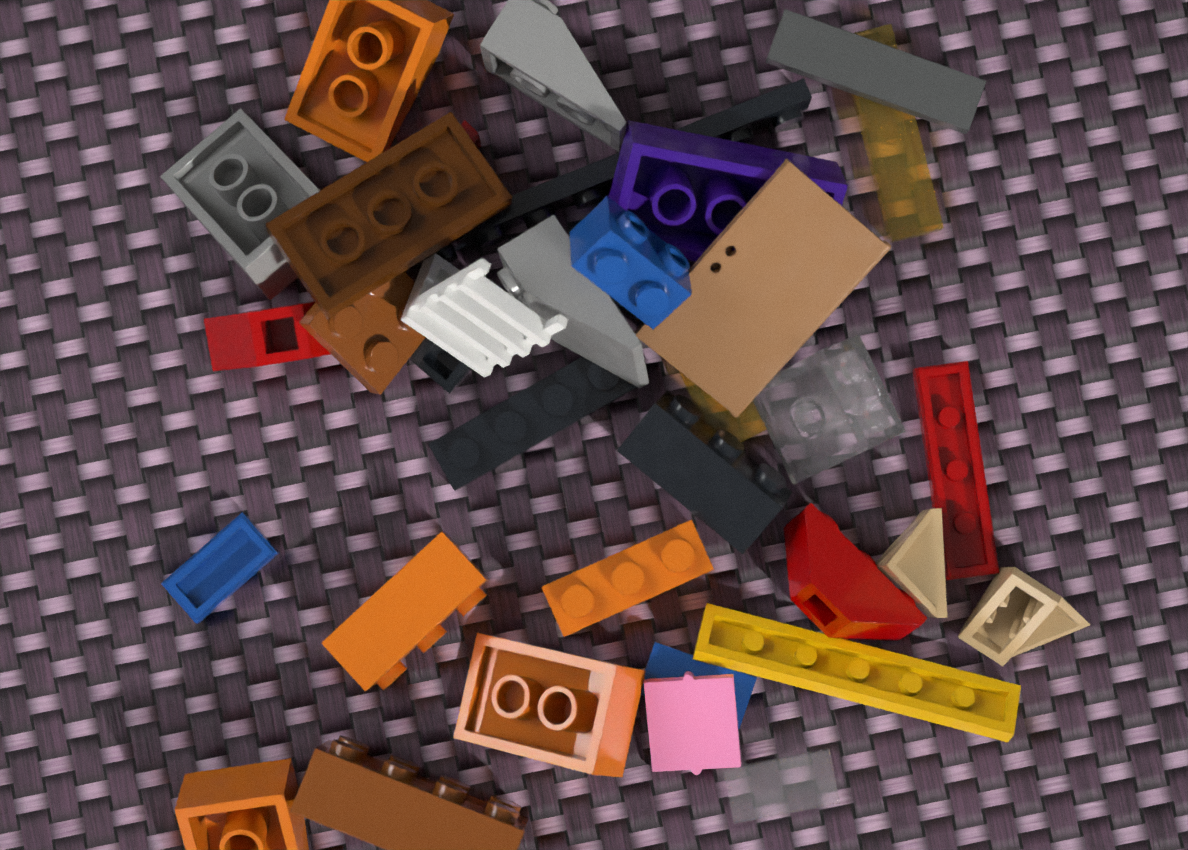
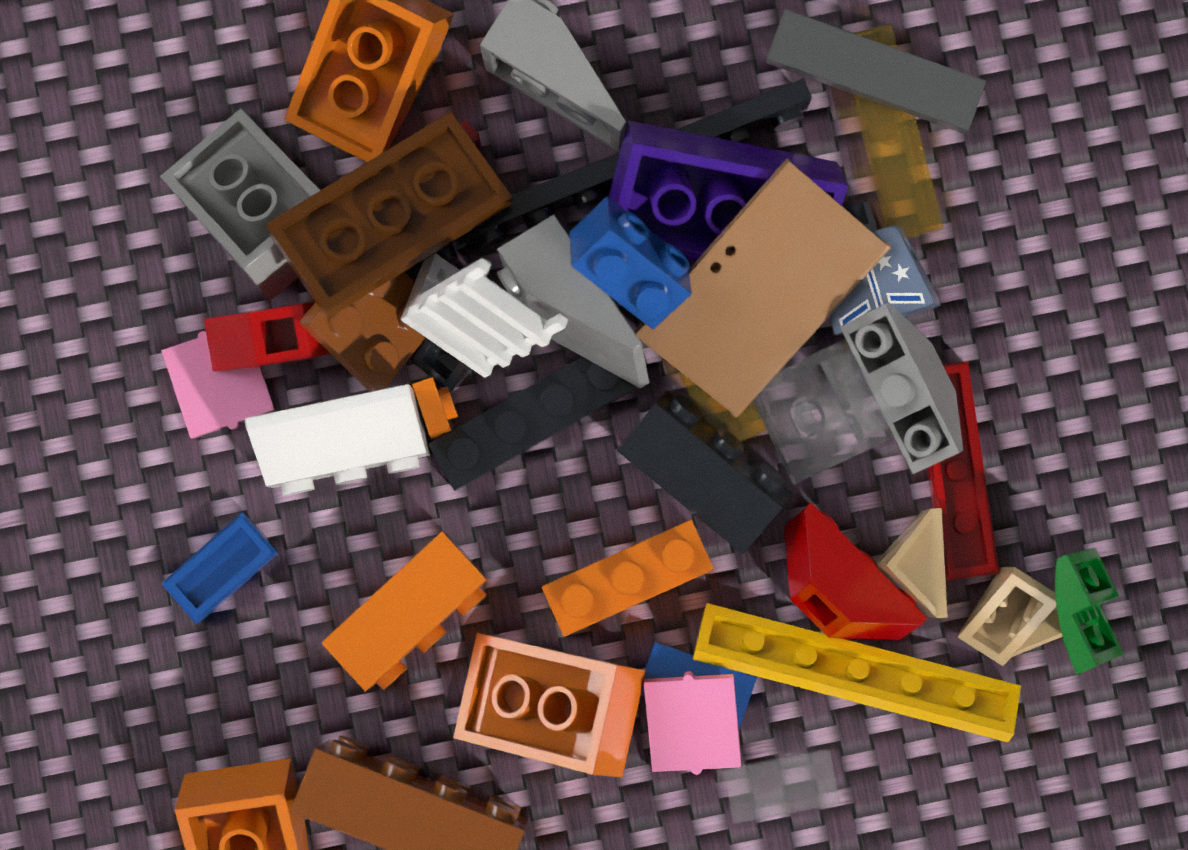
none -> bright pink piece [161,331,275,439]
none -> white slope [245,384,430,496]
none -> orange plate [412,377,458,439]
none -> sand blue torso [831,202,941,336]
none -> light grey slope [840,302,963,474]
none -> green slope [1055,548,1124,675]

